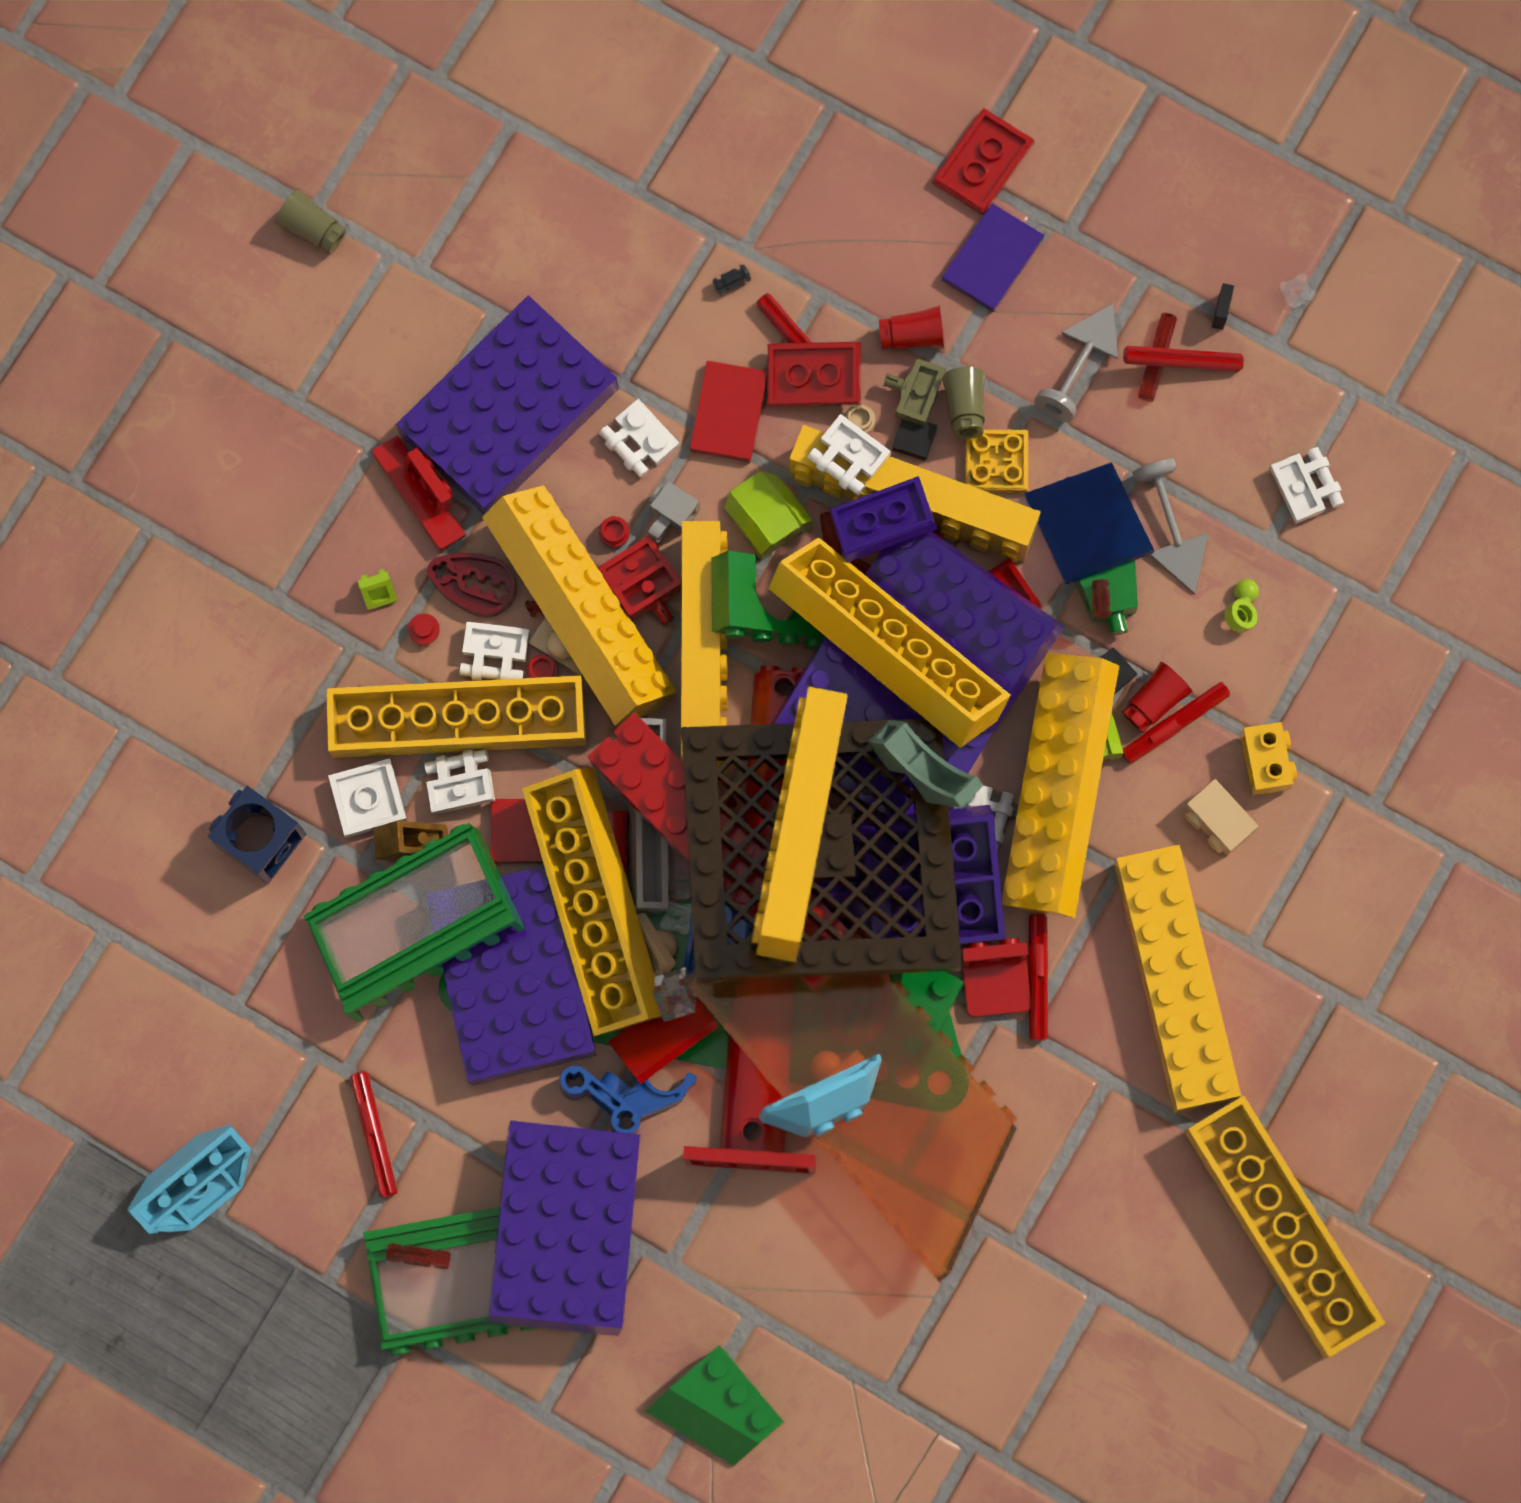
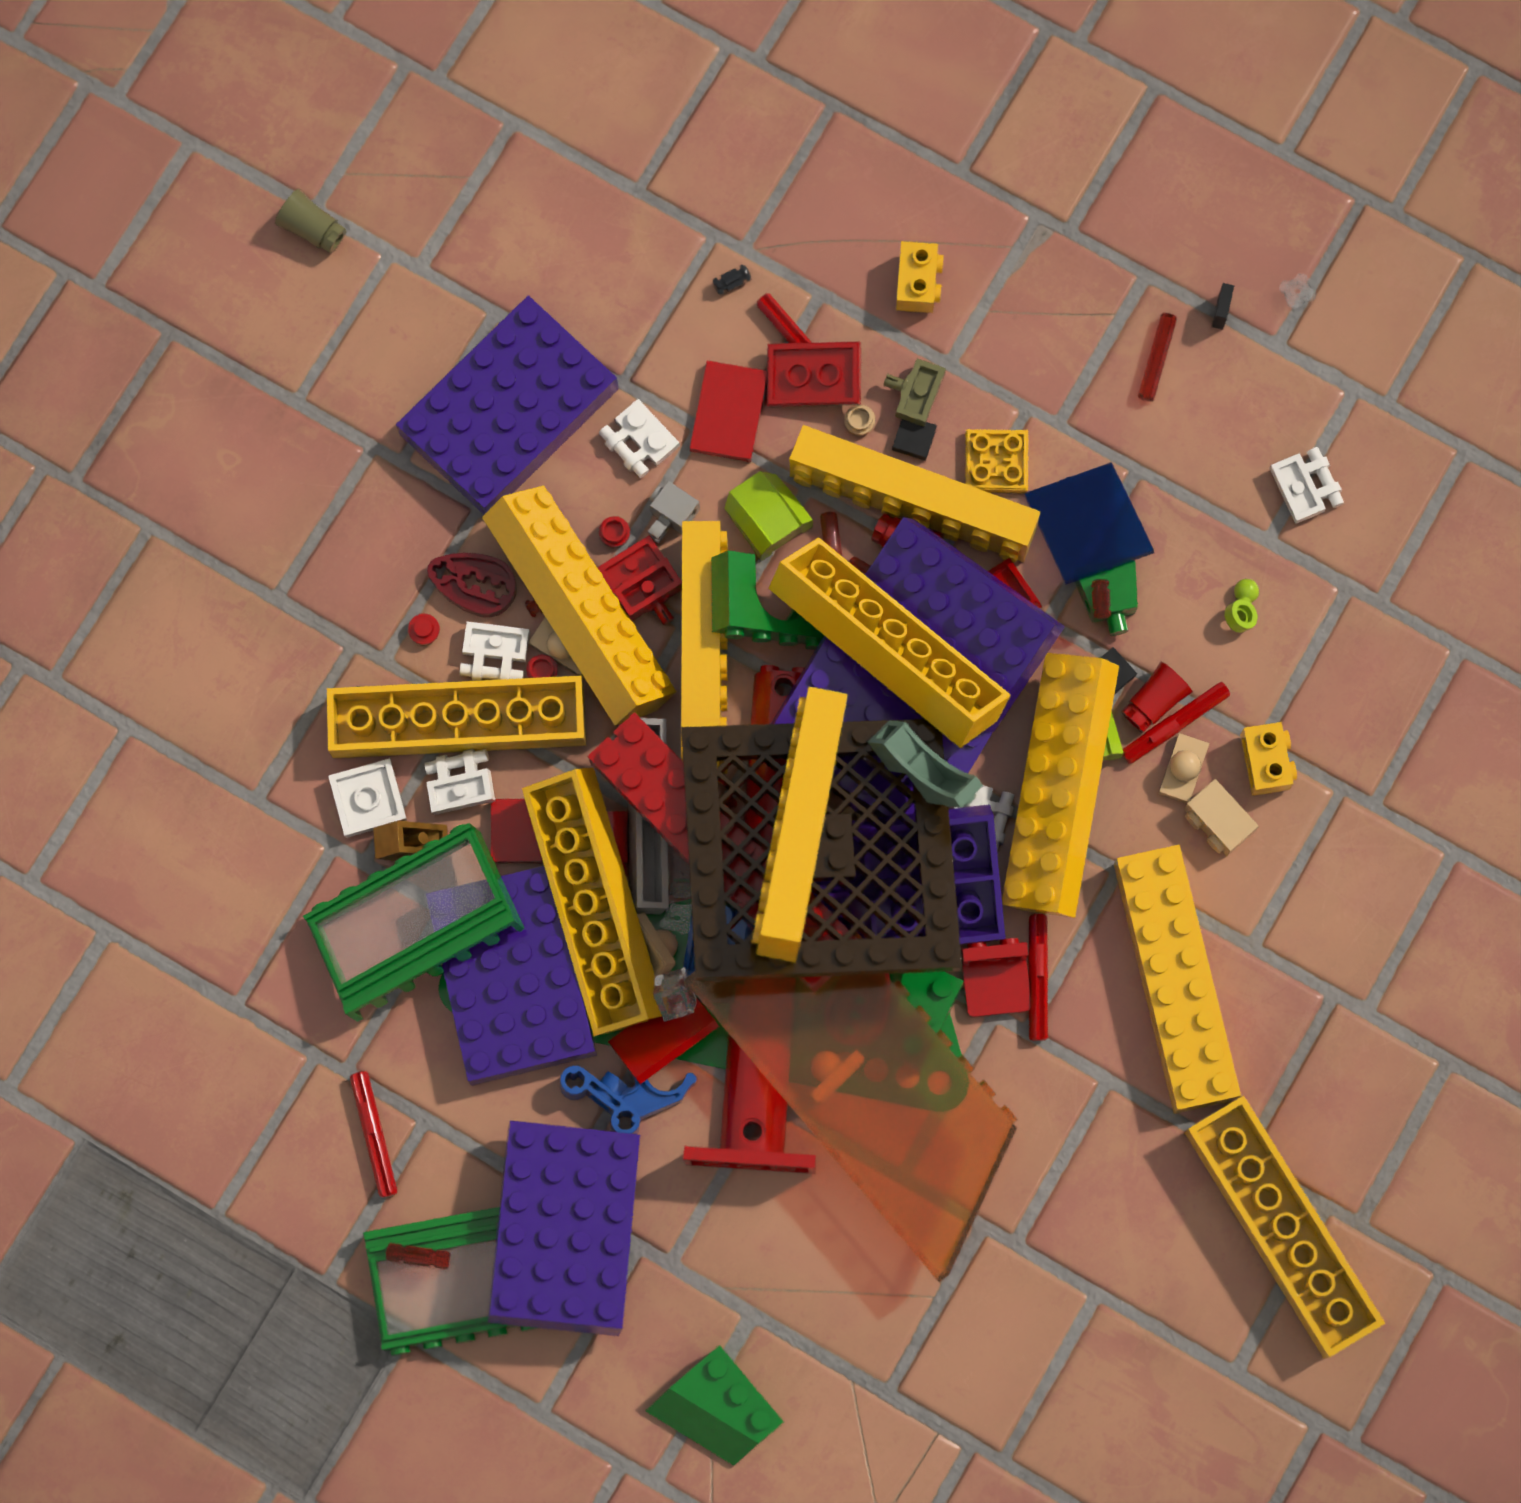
medium azure wedge [128,1124,251,1234] -> none
dark blue brick [208,786,307,884] -> none
lime tile [358,569,398,610] -> none
red bracket [372,435,466,551] -> none
medium azure wedge [759,1054,882,1137] -> none
white plate [807,414,891,495] -> none
dark purple tile [829,476,937,562] -> none
red plant [879,305,945,350] -> none
red tile [932,108,1035,216] -> none
dark purple tile [942,203,1044,312] -> none
olive plant [942,367,985,440] -> none
light grey piece [1034,303,1118,422] -> none
red axle [1123,346,1244,372] -> none
light grey piece [1132,458,1208,593] -> none
none -> yellow brick [896,241,944,313]
none -> tan tile [1158,733,1210,804]

